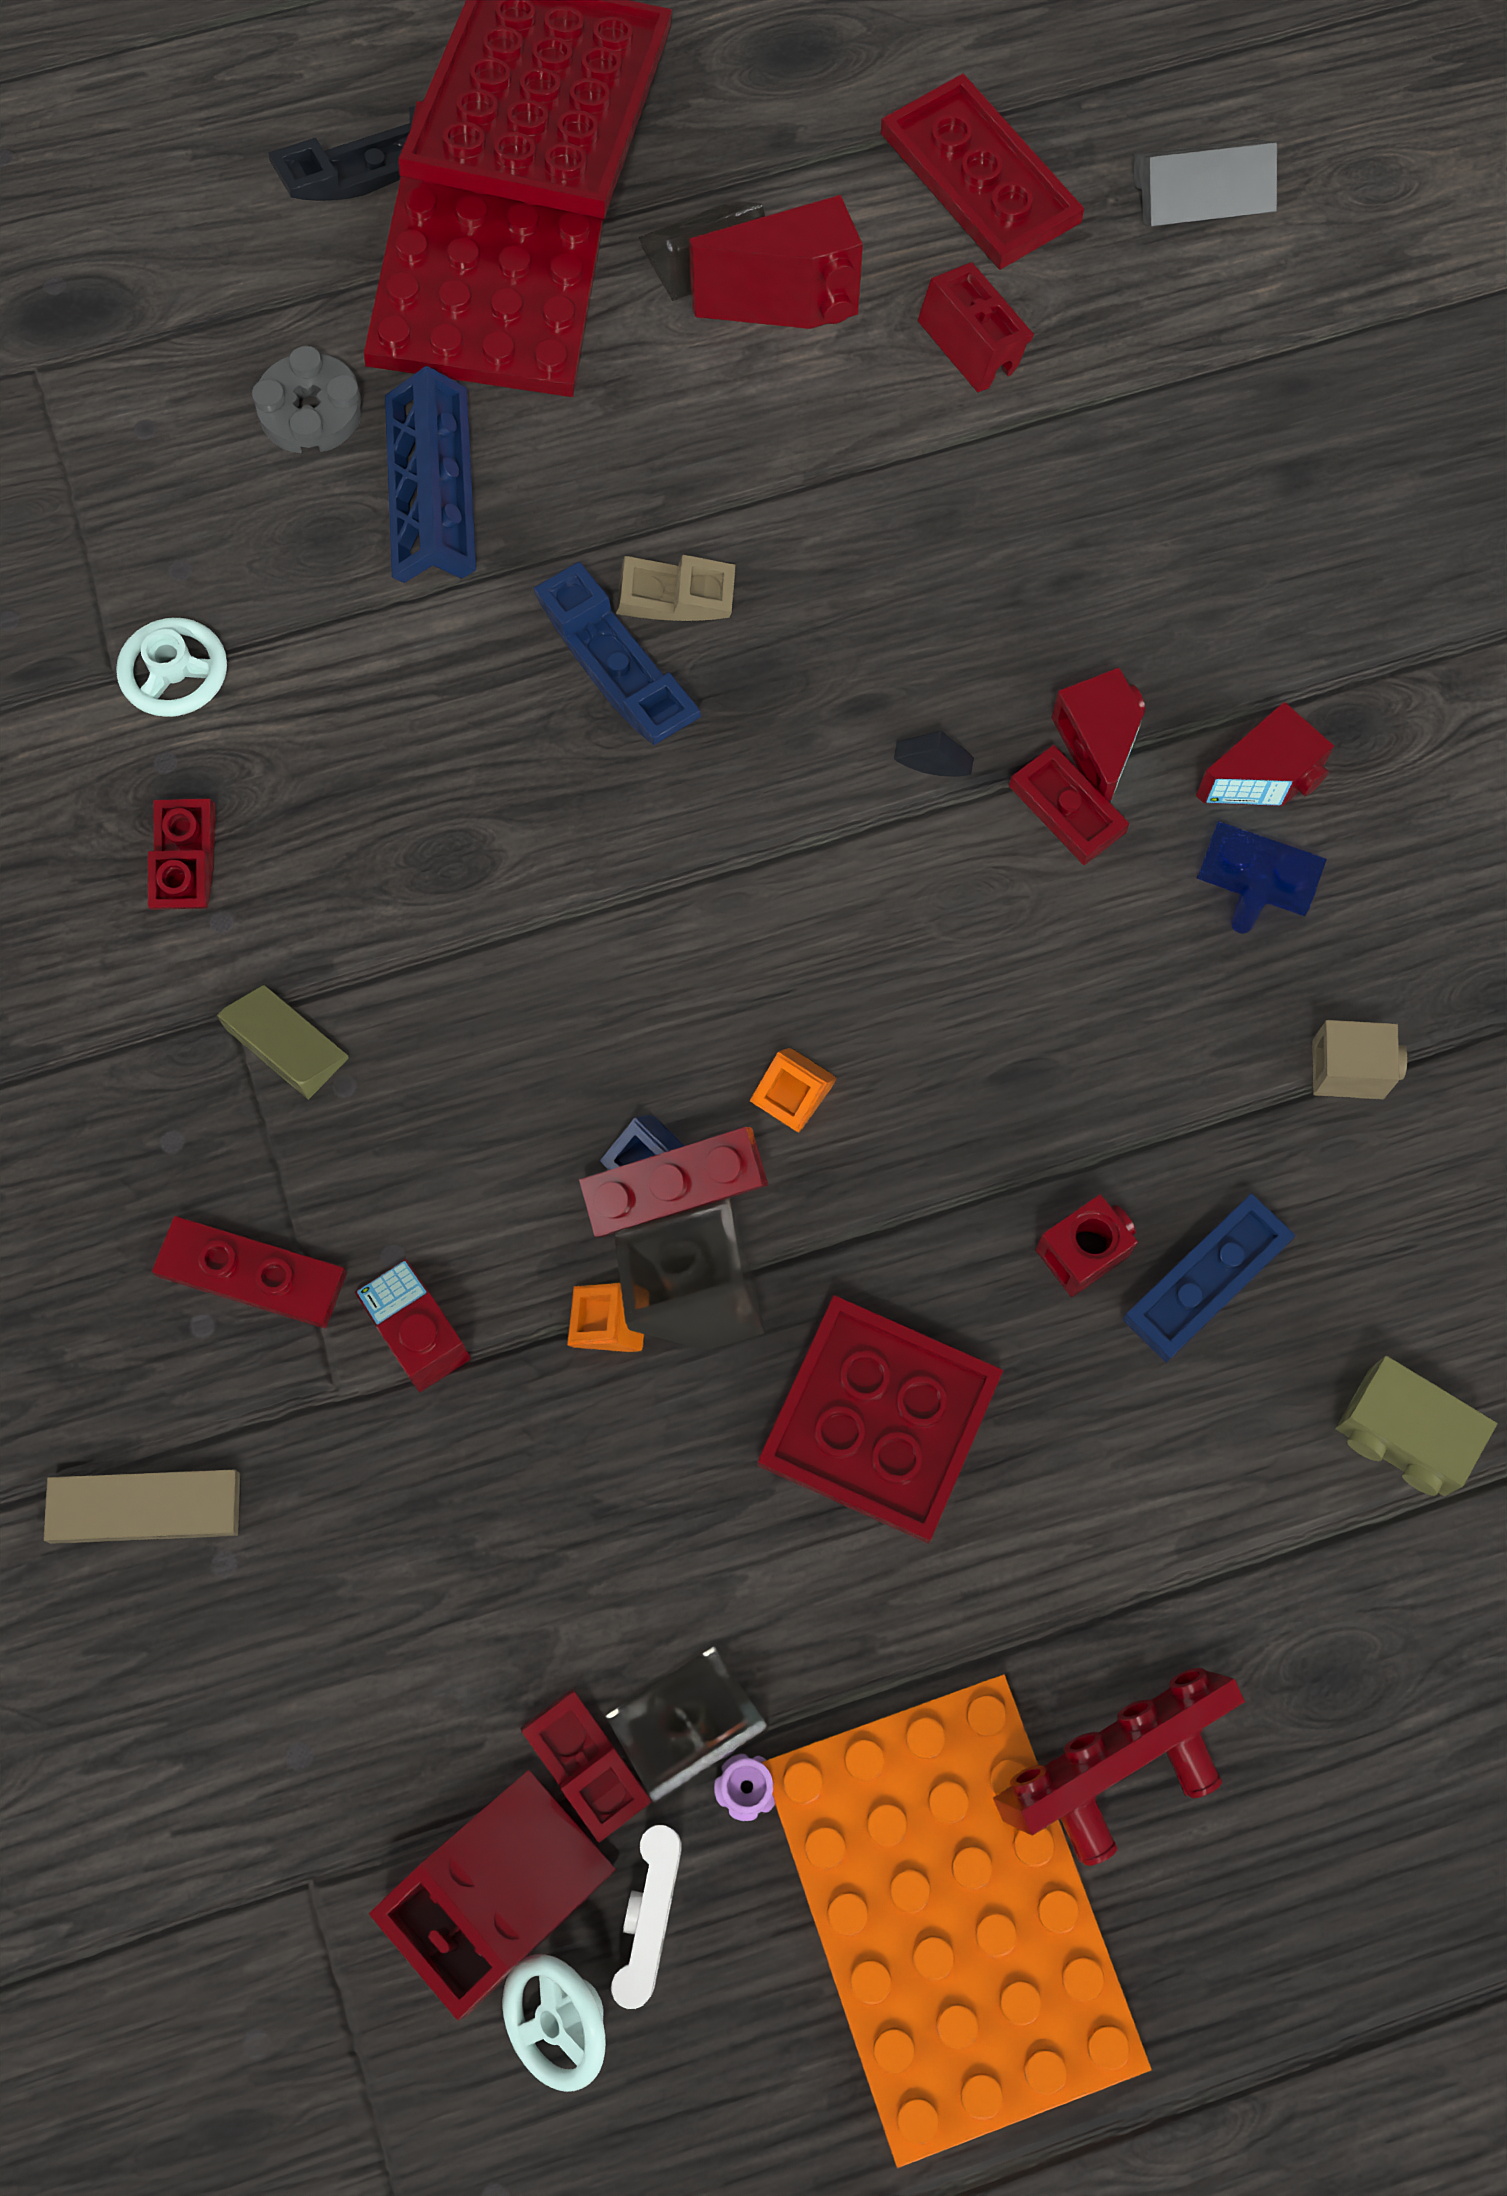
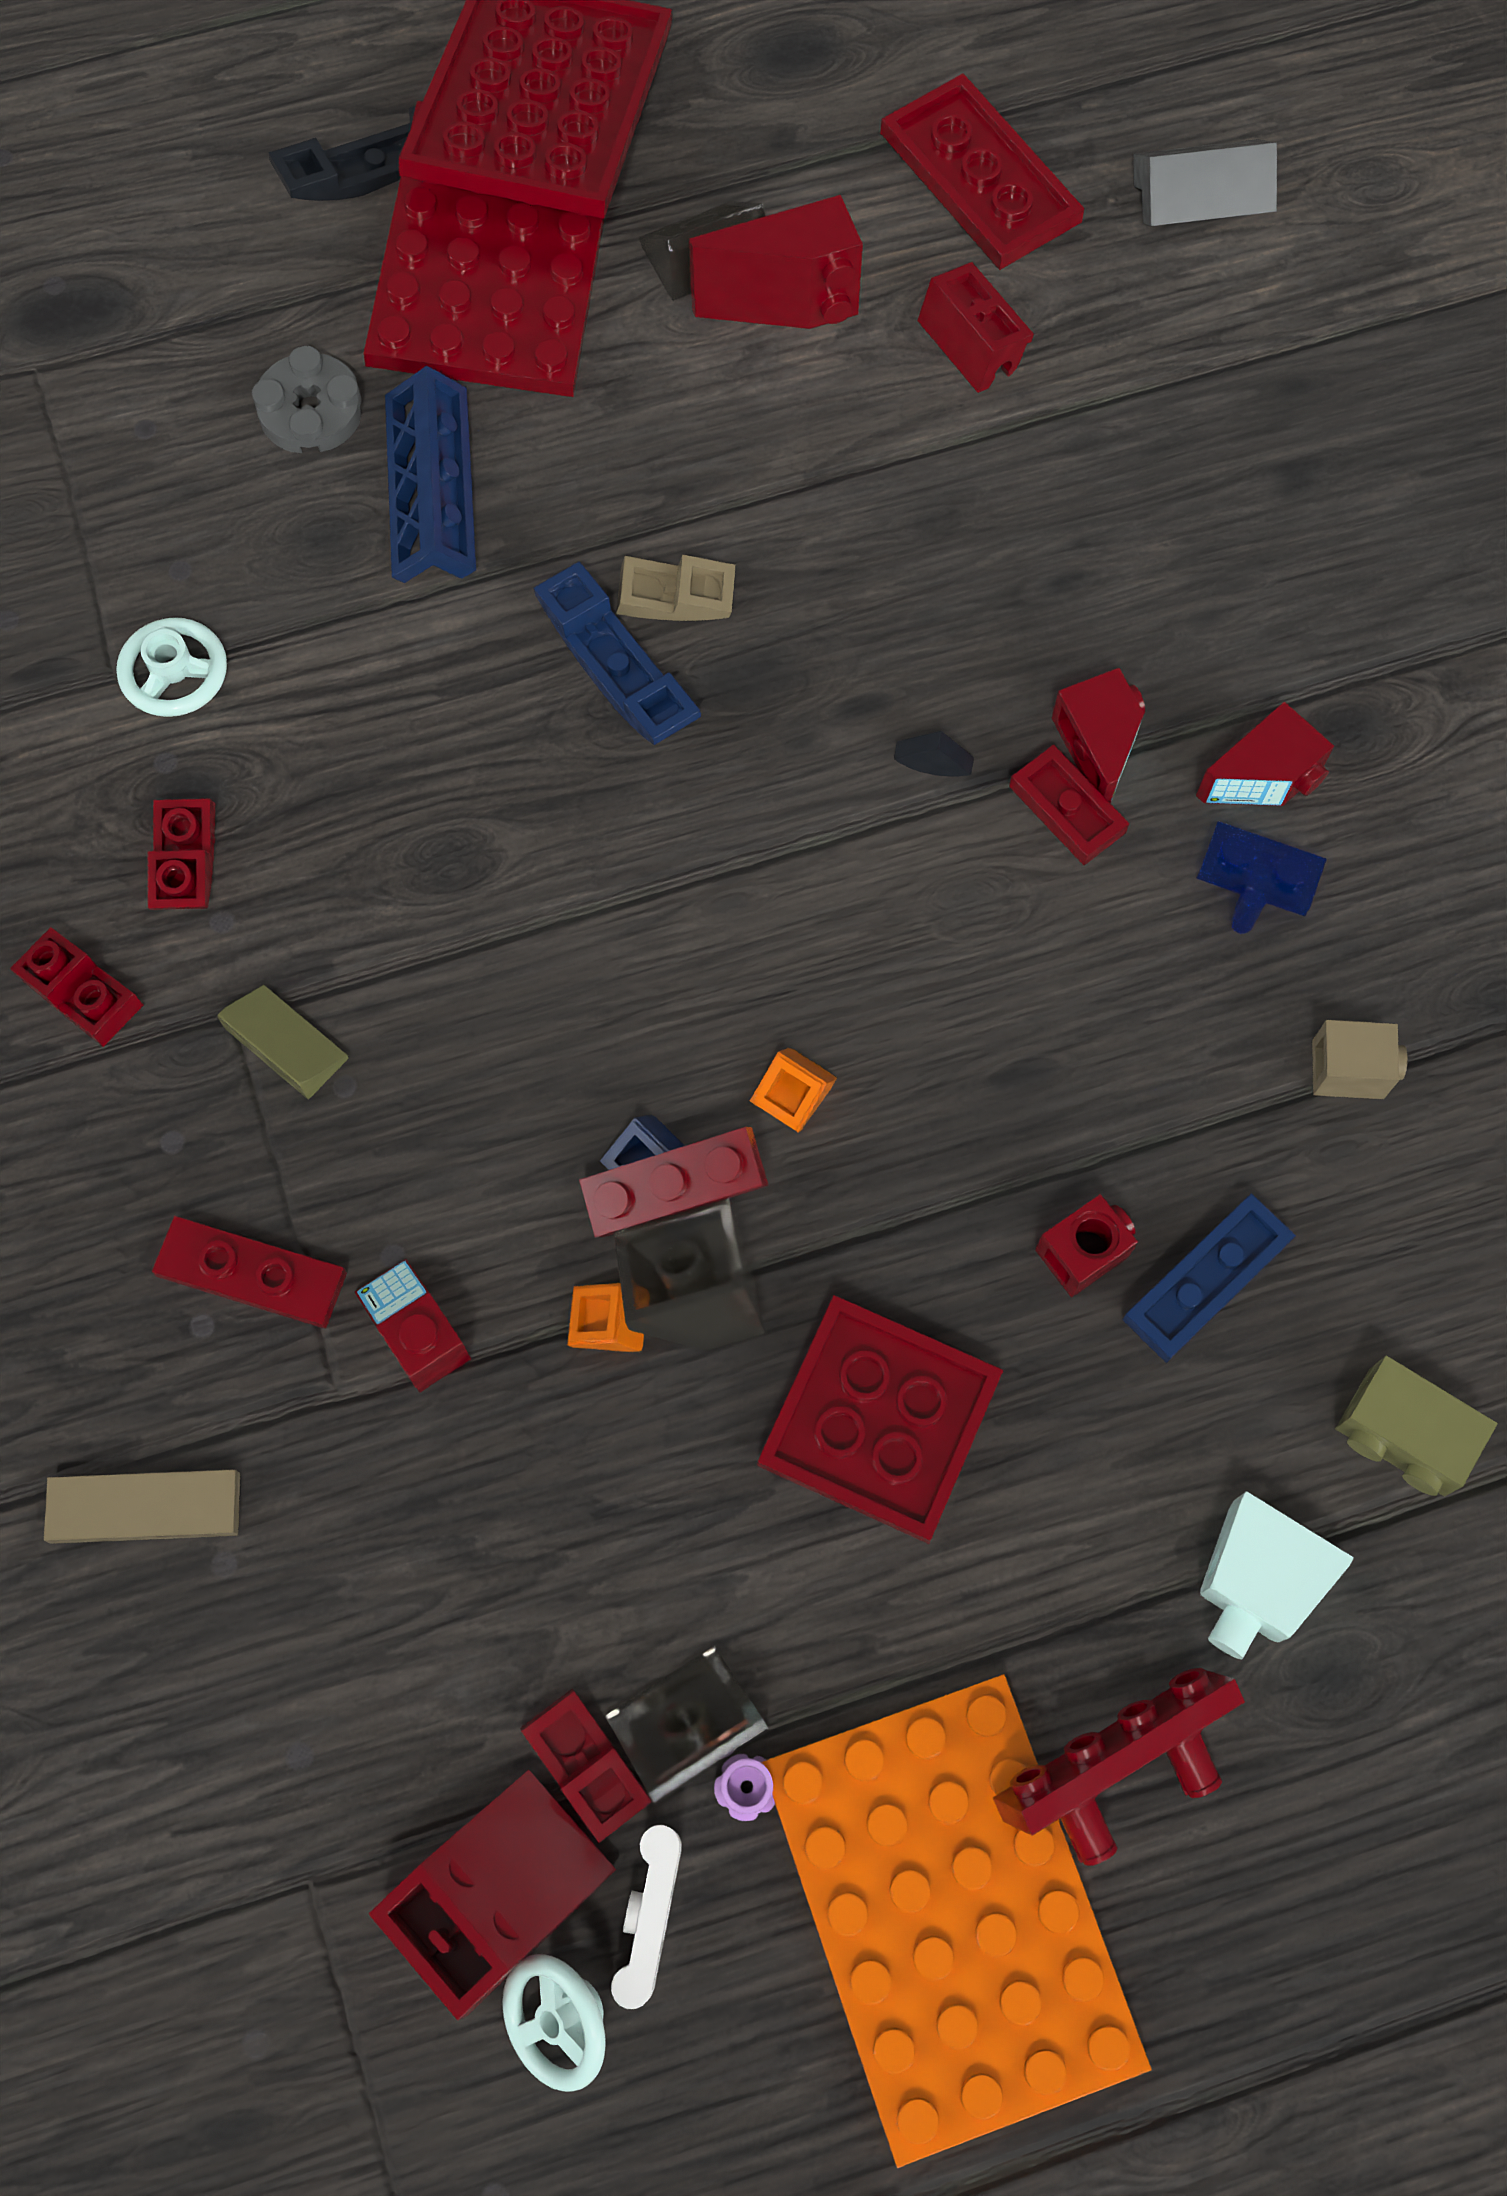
none -> dark red slope [10,927,143,1047]
none -> light aqua torso [1200,1491,1354,1659]

